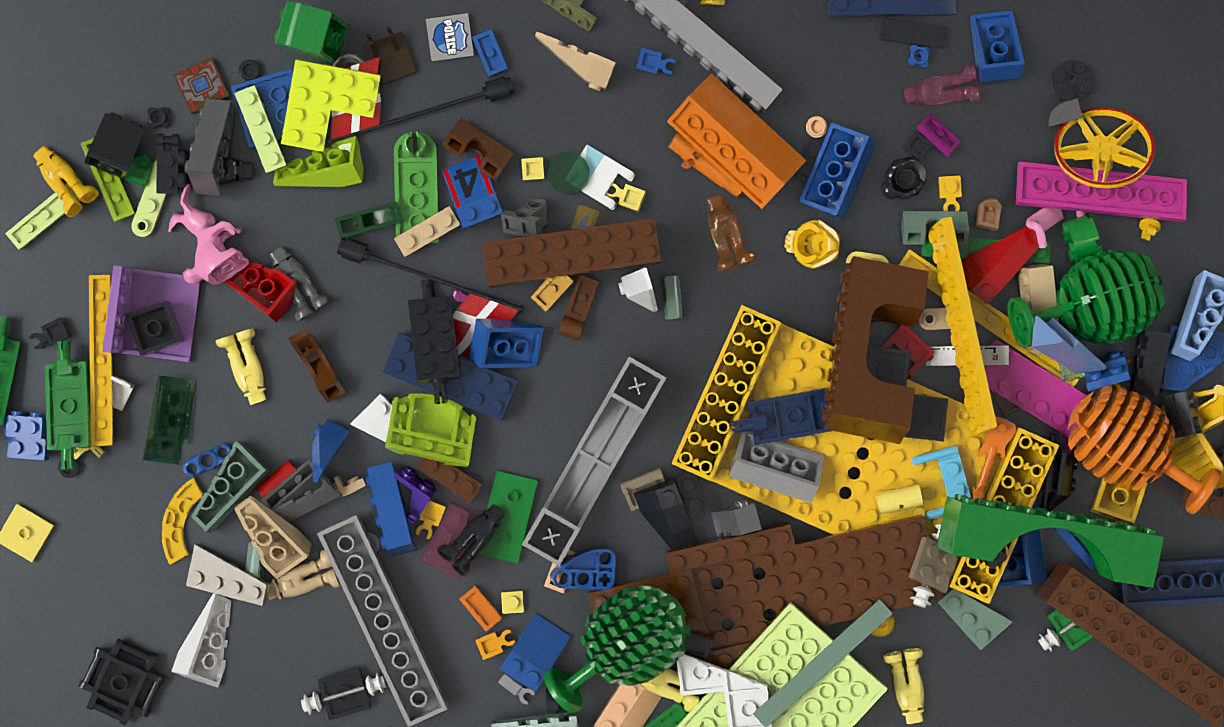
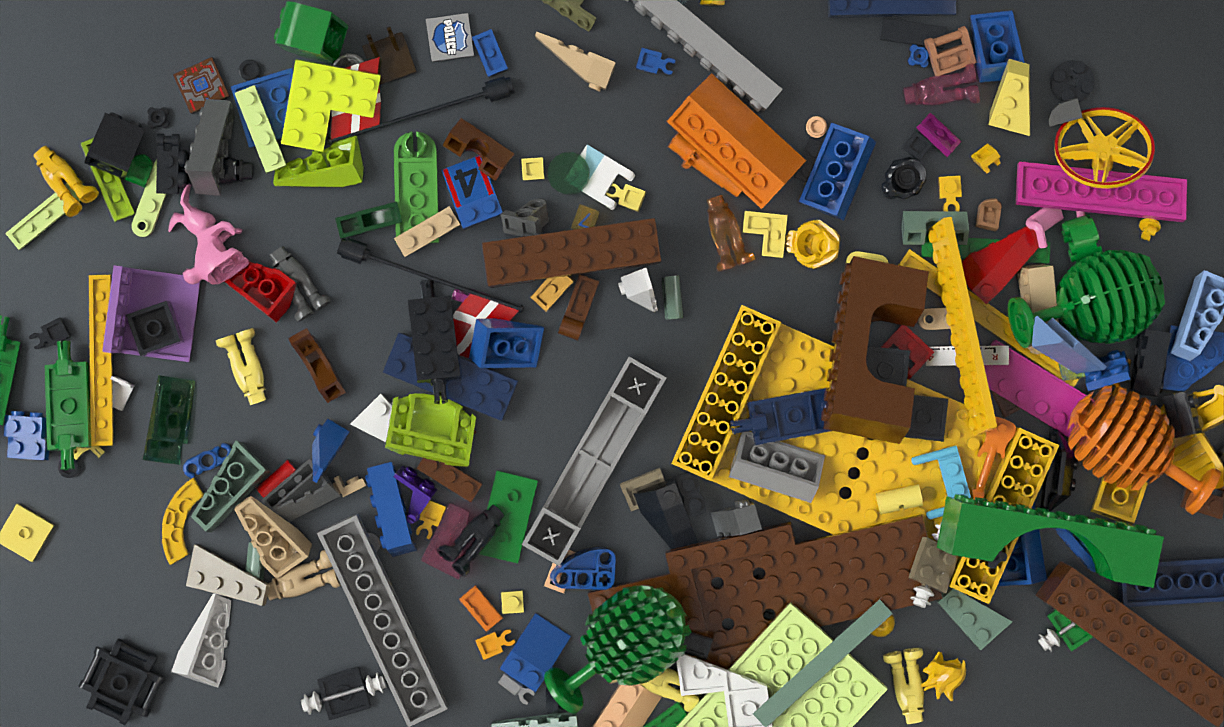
none -> light yellow plate [742,211,787,258]
none -> yellow hair [921,652,966,701]
none -> nougat plate [924,26,977,77]
none -> yellow tile [971,143,1001,173]
none -> light yellow wedge [989,59,1031,136]

